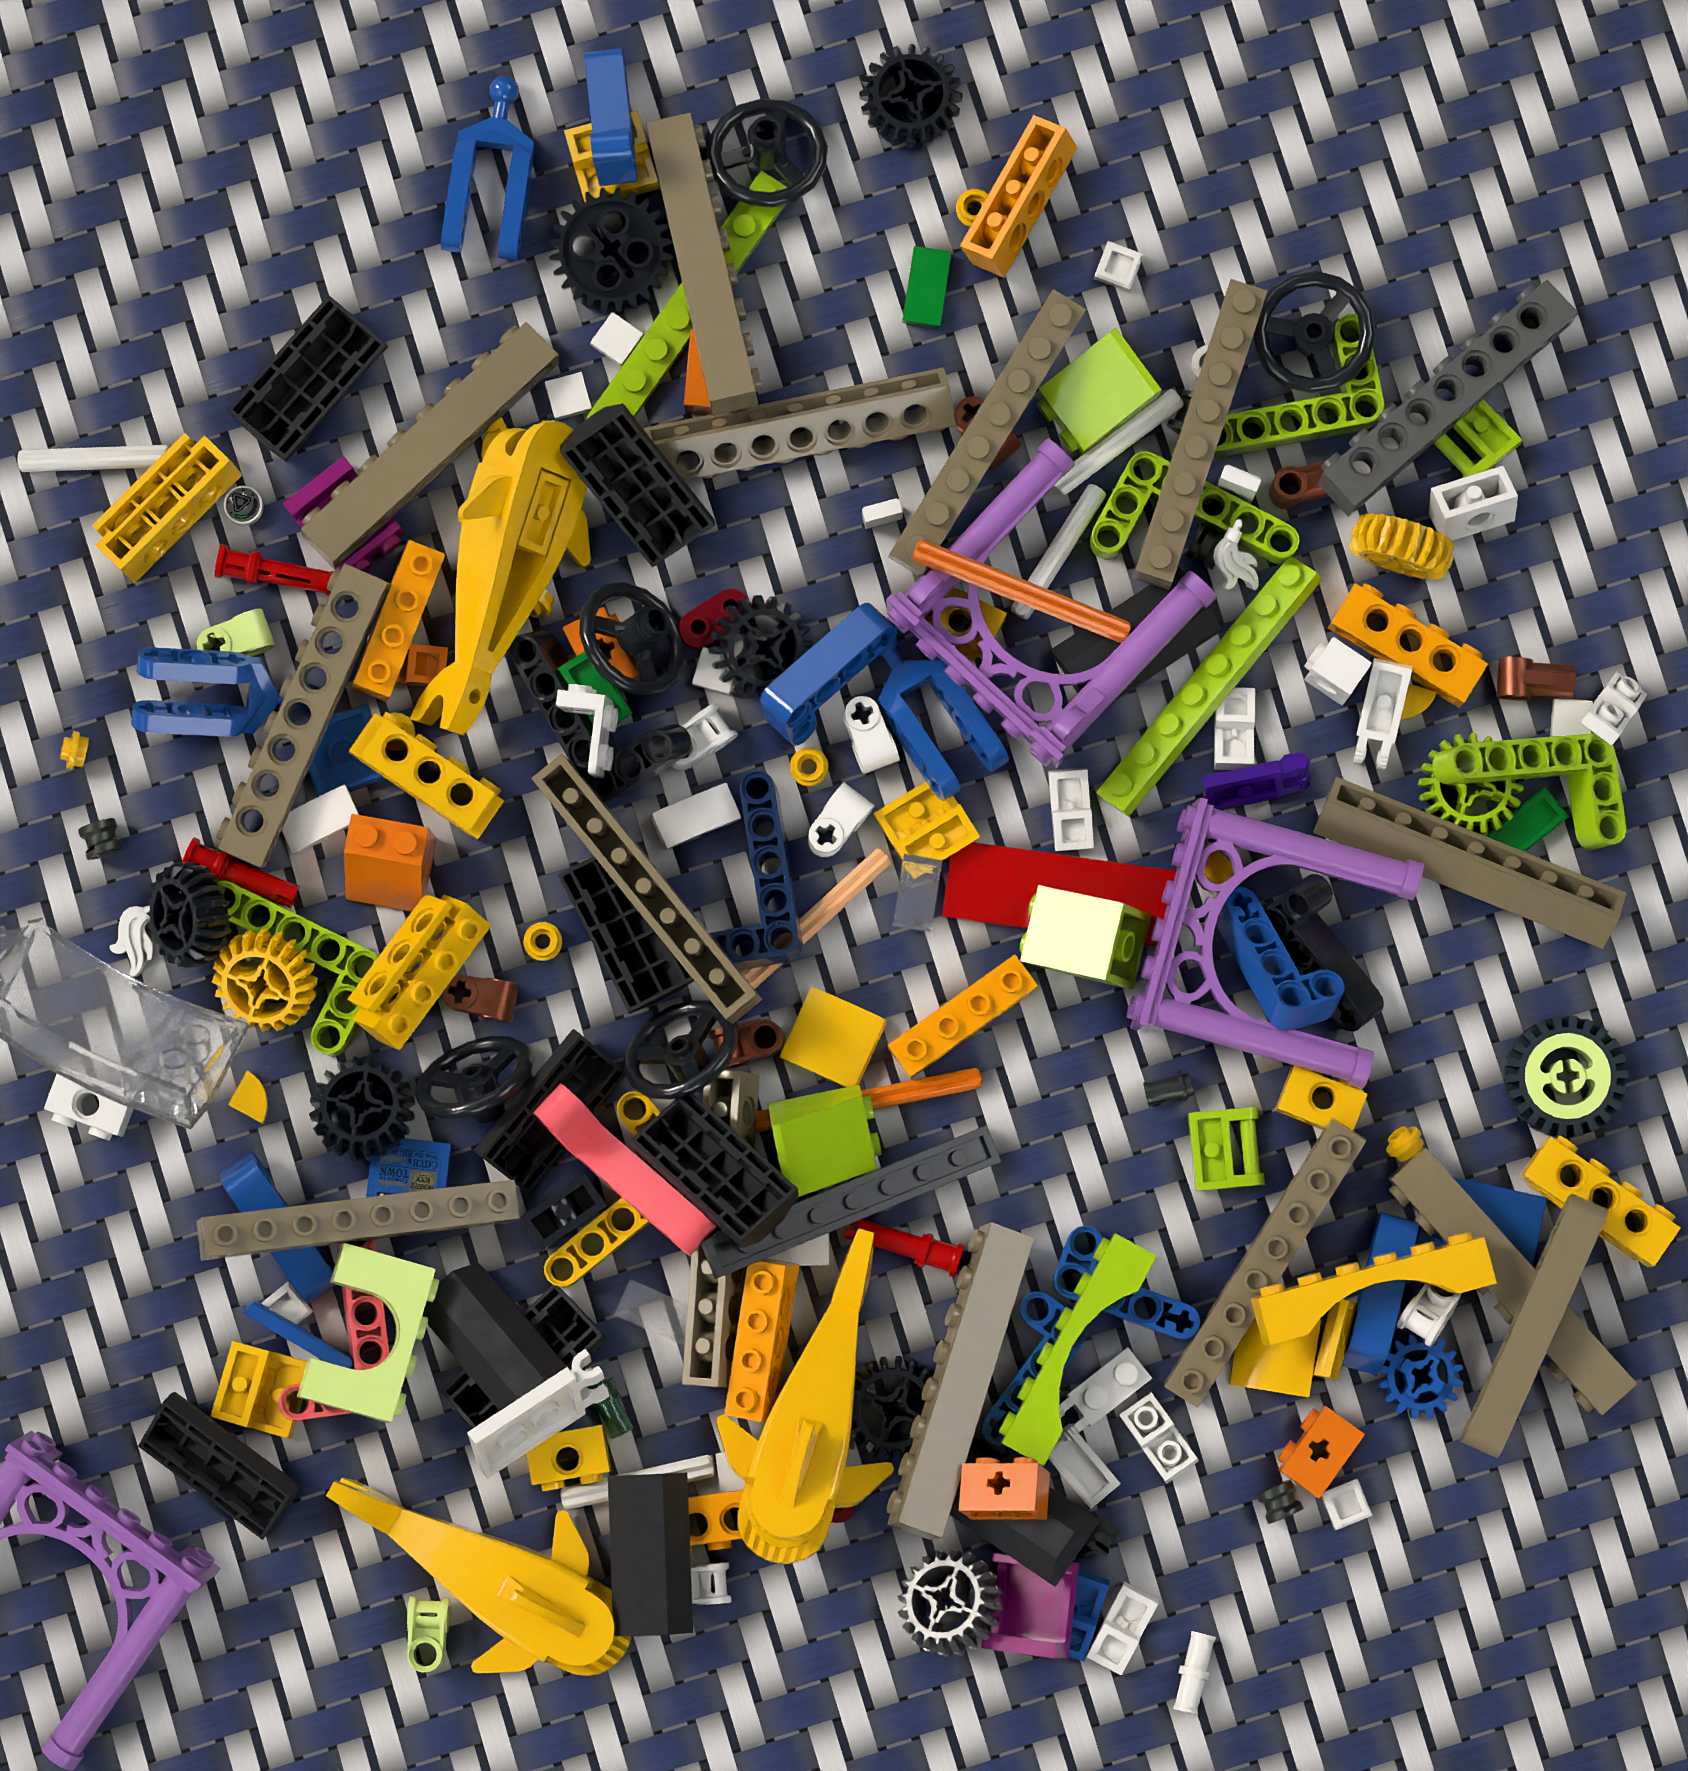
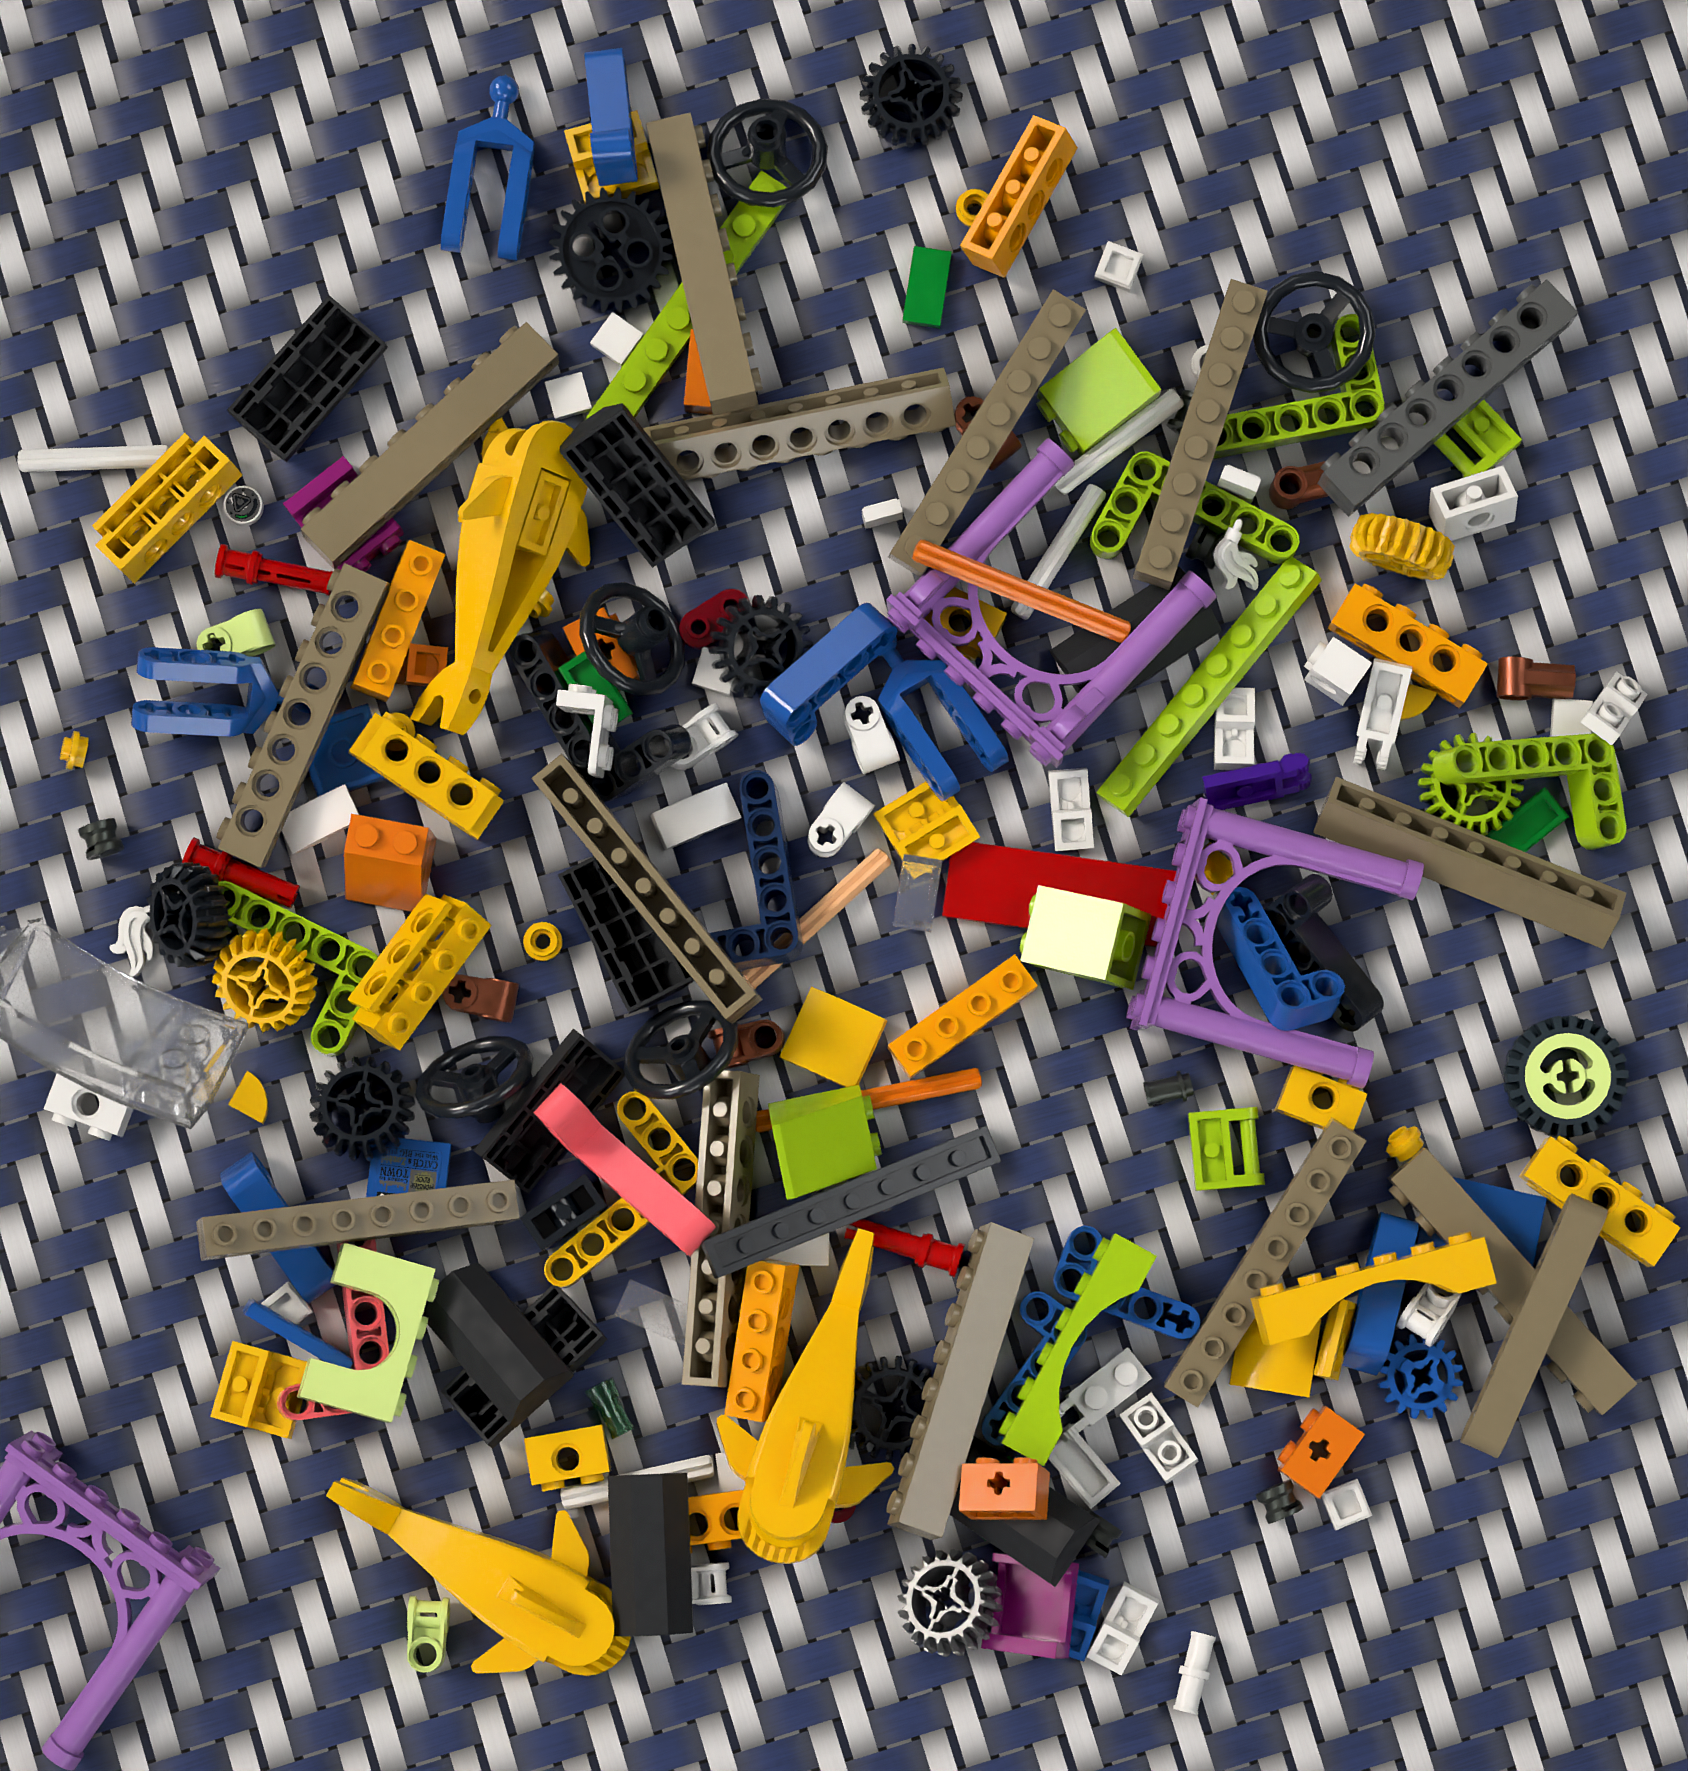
black piece [138,1392,302,1540] -> none
white tile [467,1349,609,1479] -> none
black piece [631,1094,799,1248] -> none
yellow plate [790,747,828,787] -> none

